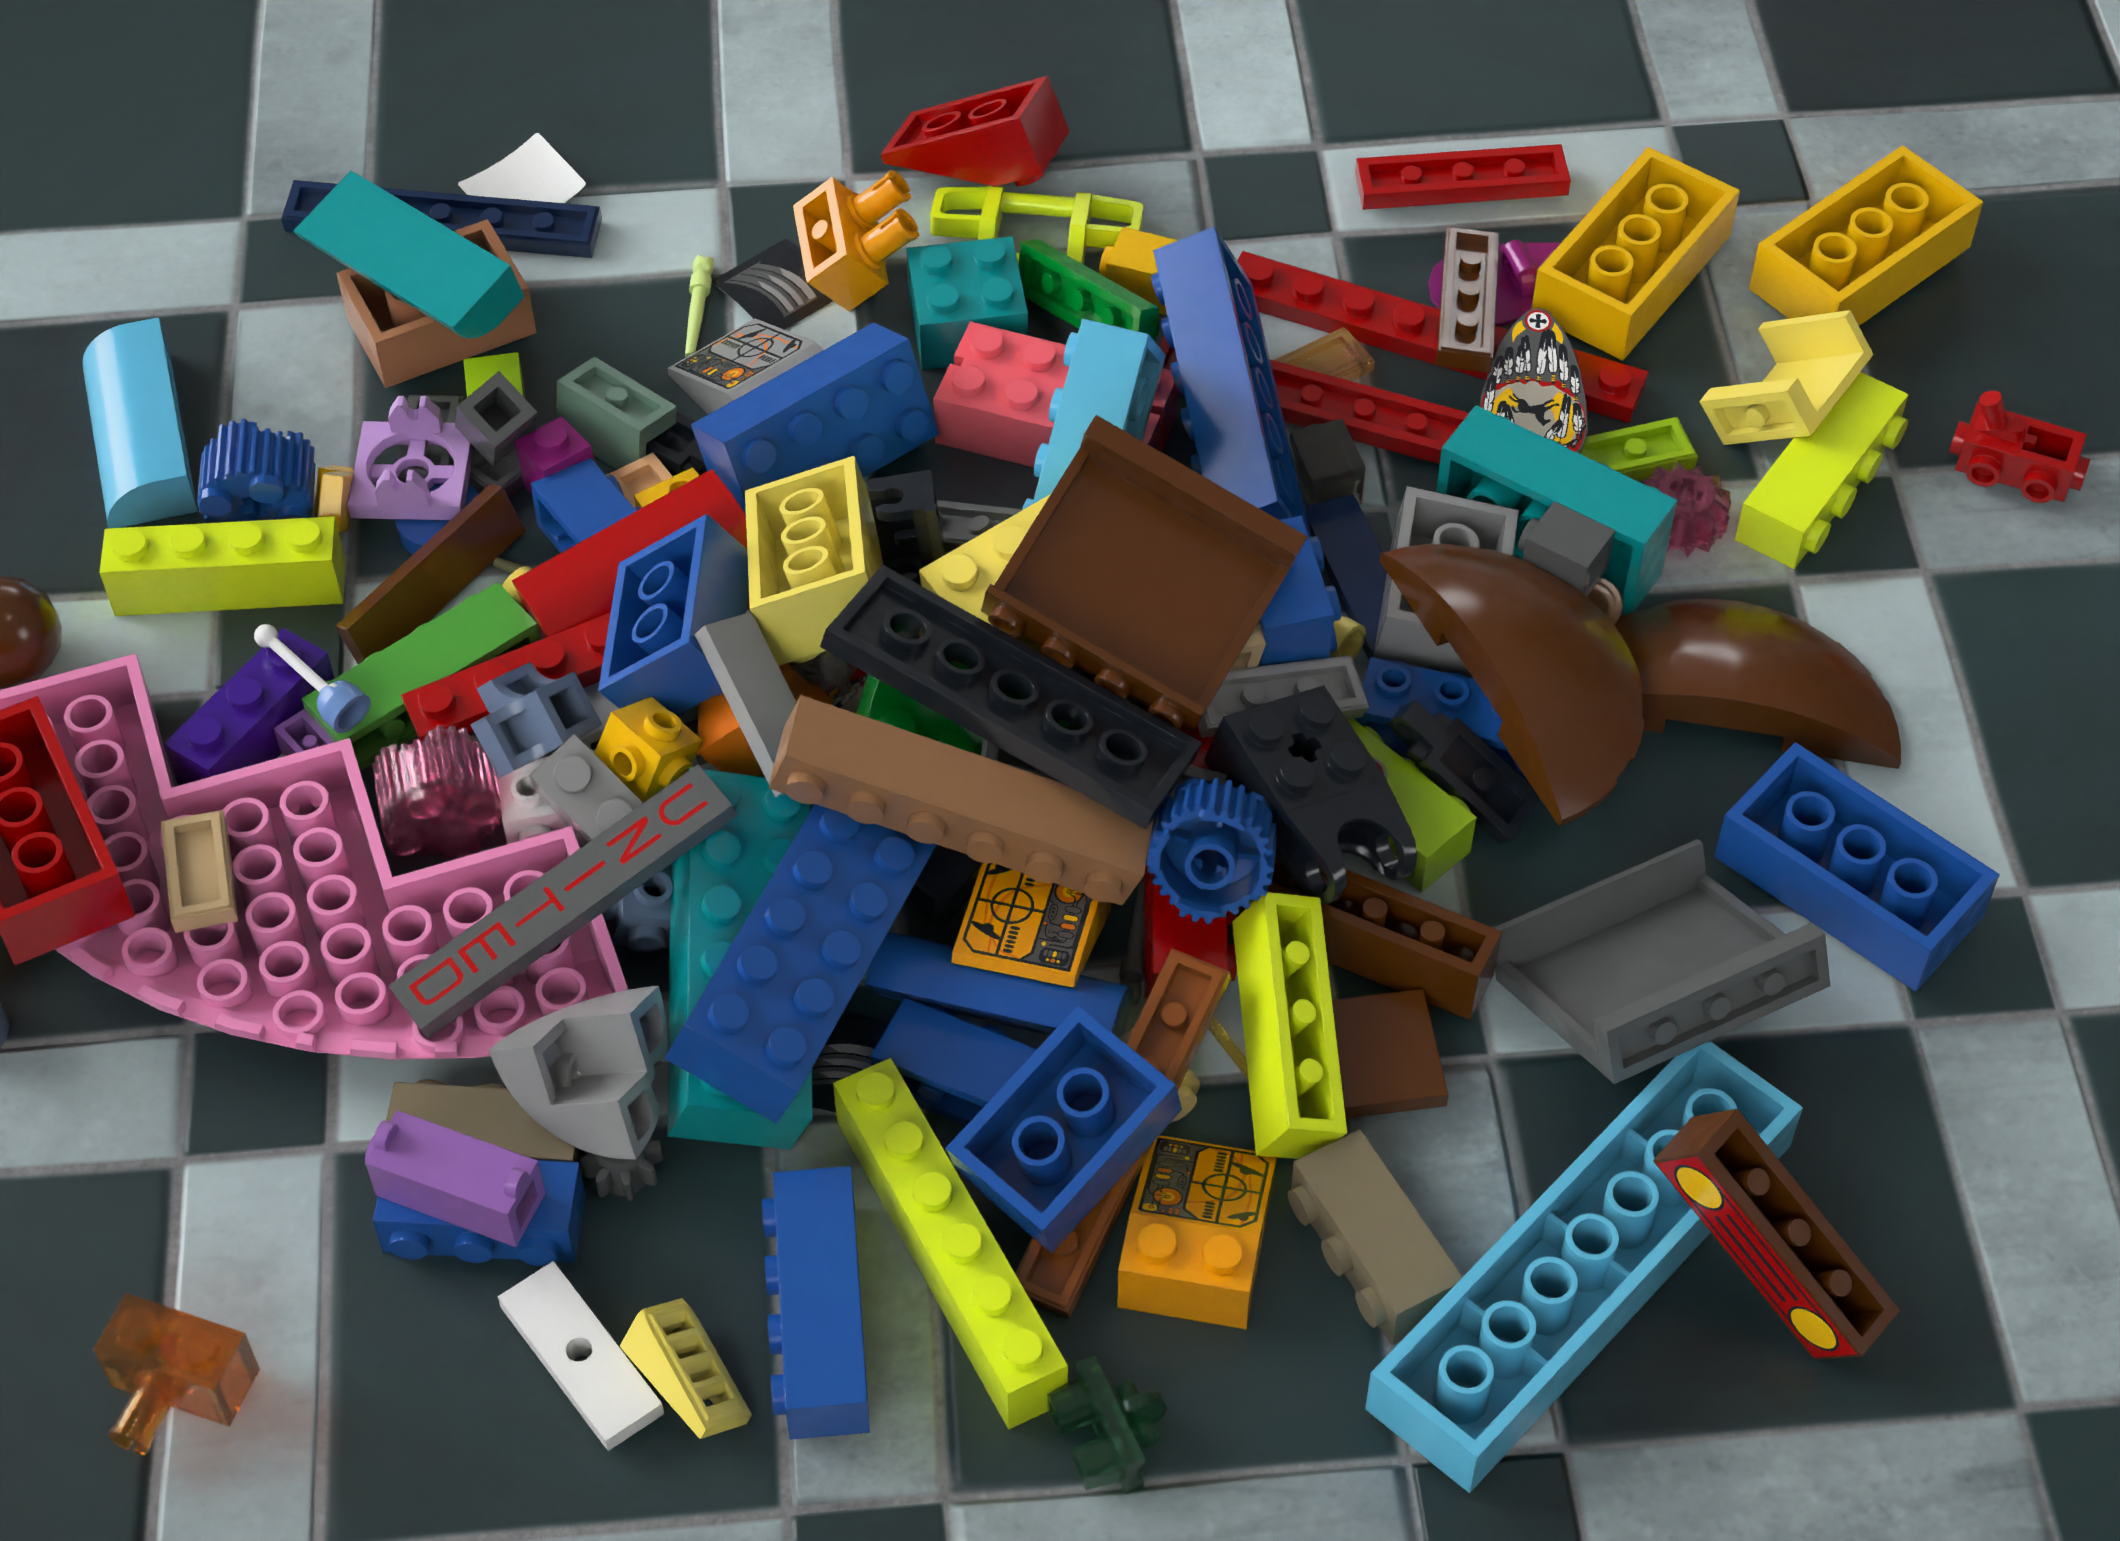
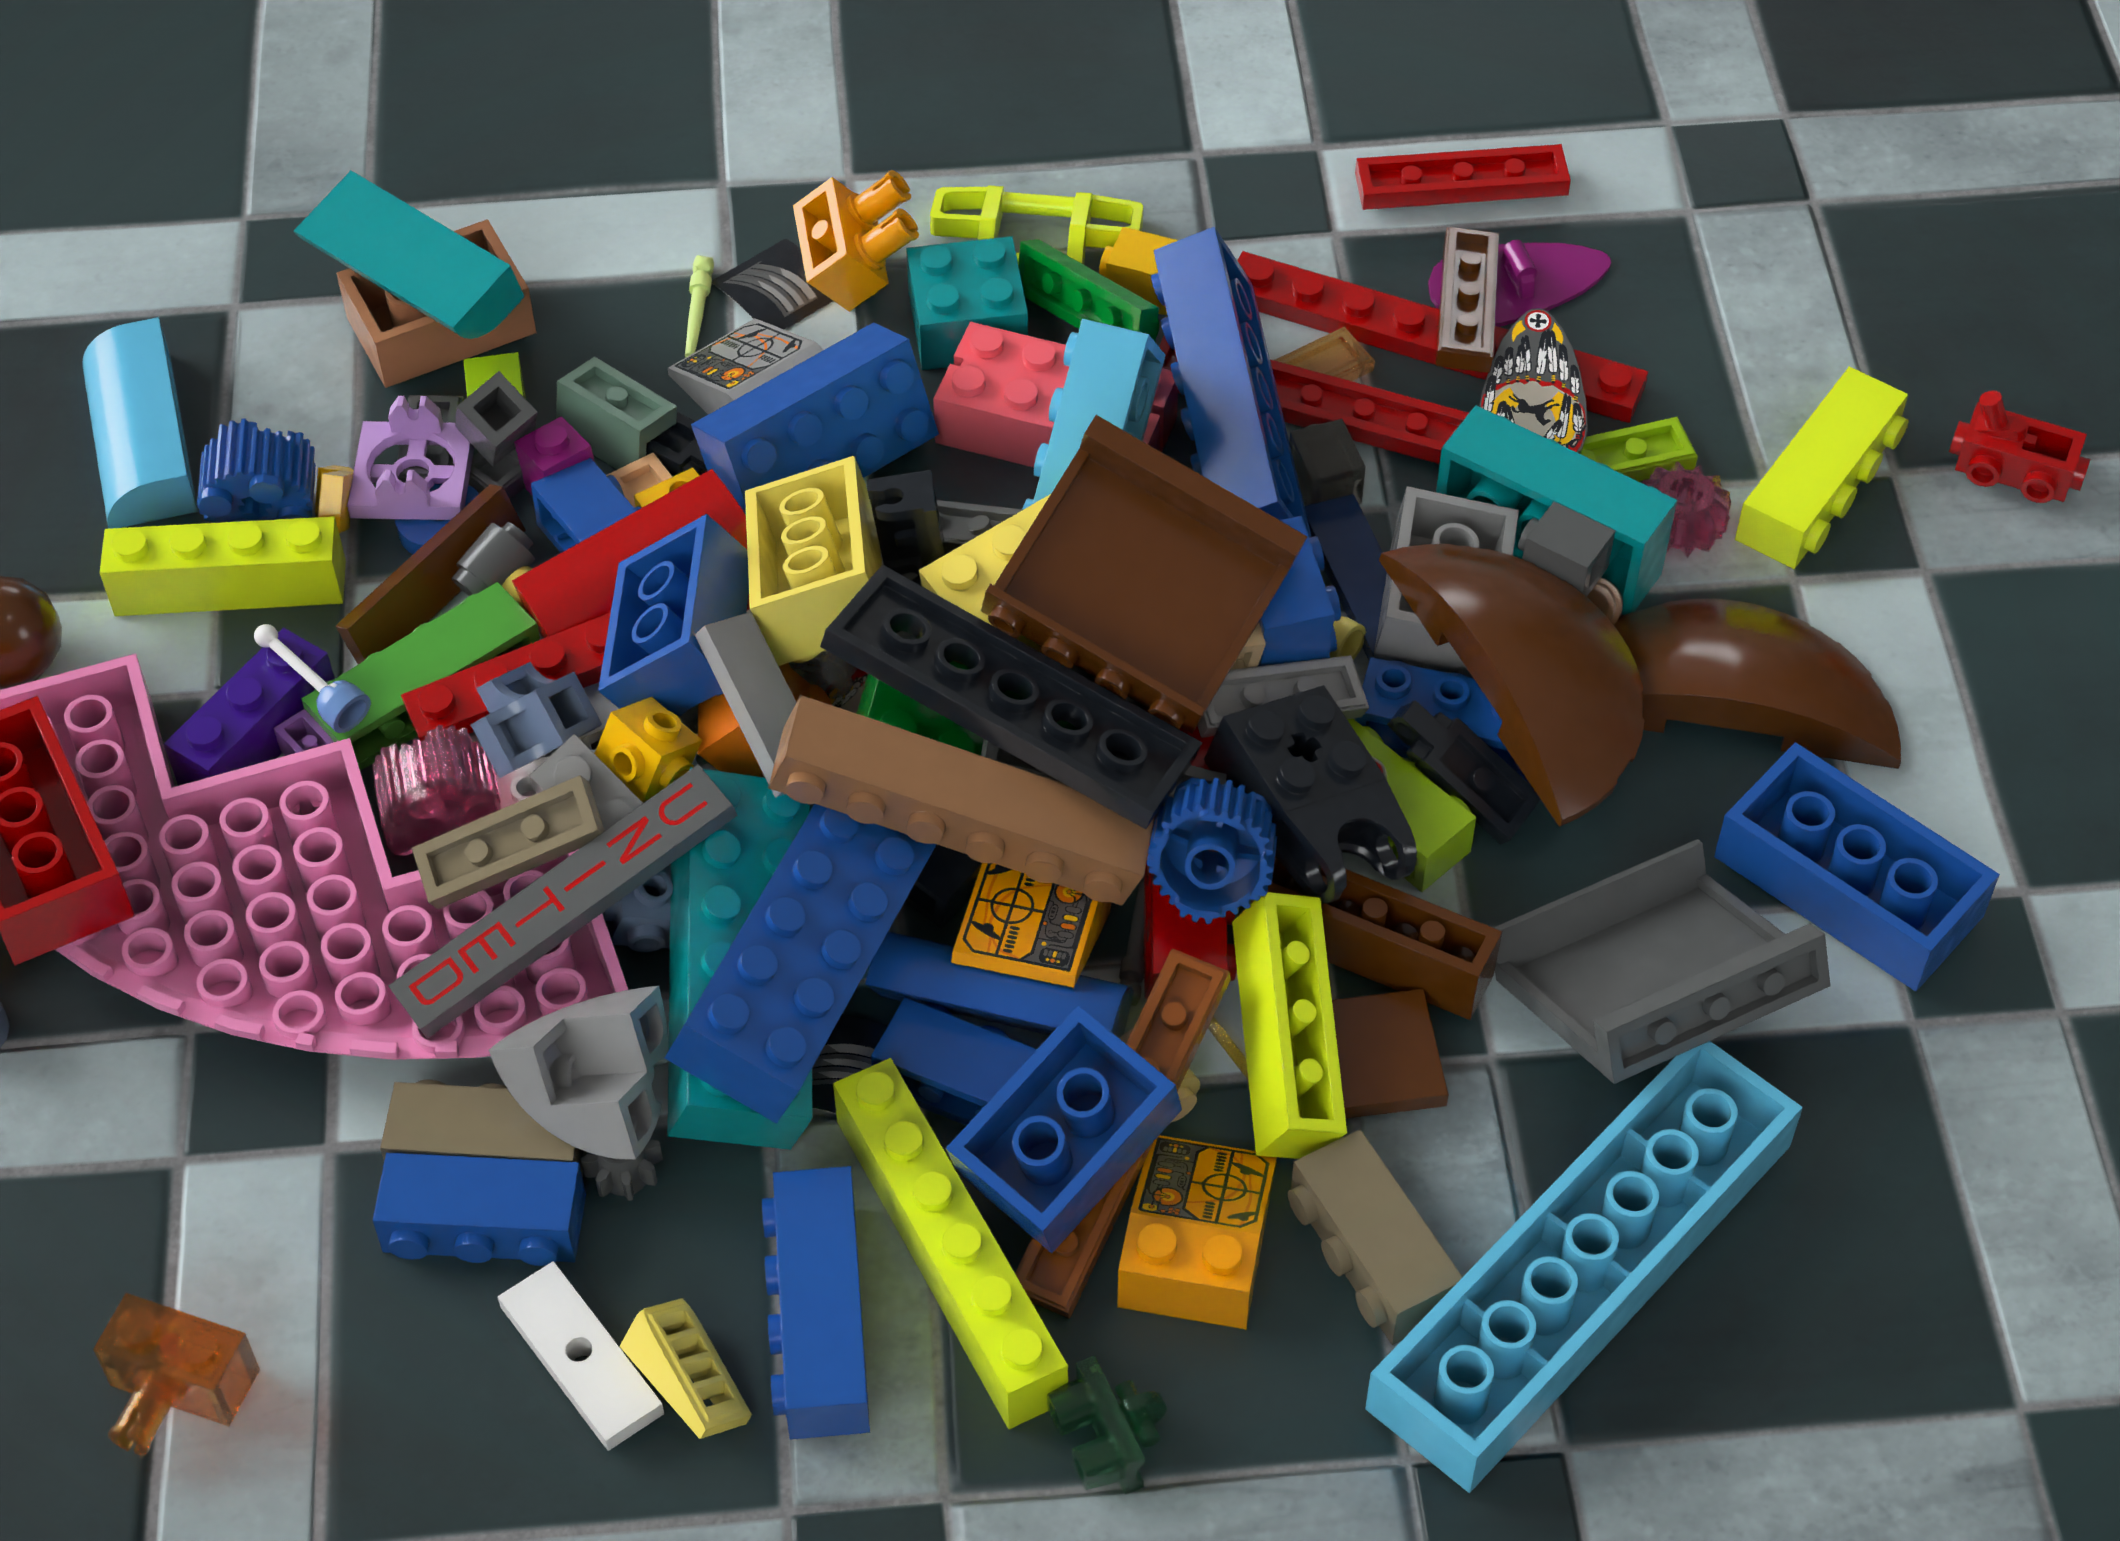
tan tile [161,810,238,933] -> none
dark blue tile [281,180,602,258] -> none
medium lavender brick [365,1110,546,1247] -> none
white sticker [458,133,586,203] -> none
red slope [880,76,1070,187] -> none
yellow brick [1532,147,1740,361] -> none
reddish brown brick [1653,1109,1900,1360] -> none
light yellow panel [1699,310,1874,445] -> none
yellow brick [1749,145,1983,326] -> none
none -> dark tan plate [412,775,605,909]
none -> dark grey brick [451,522,535,596]

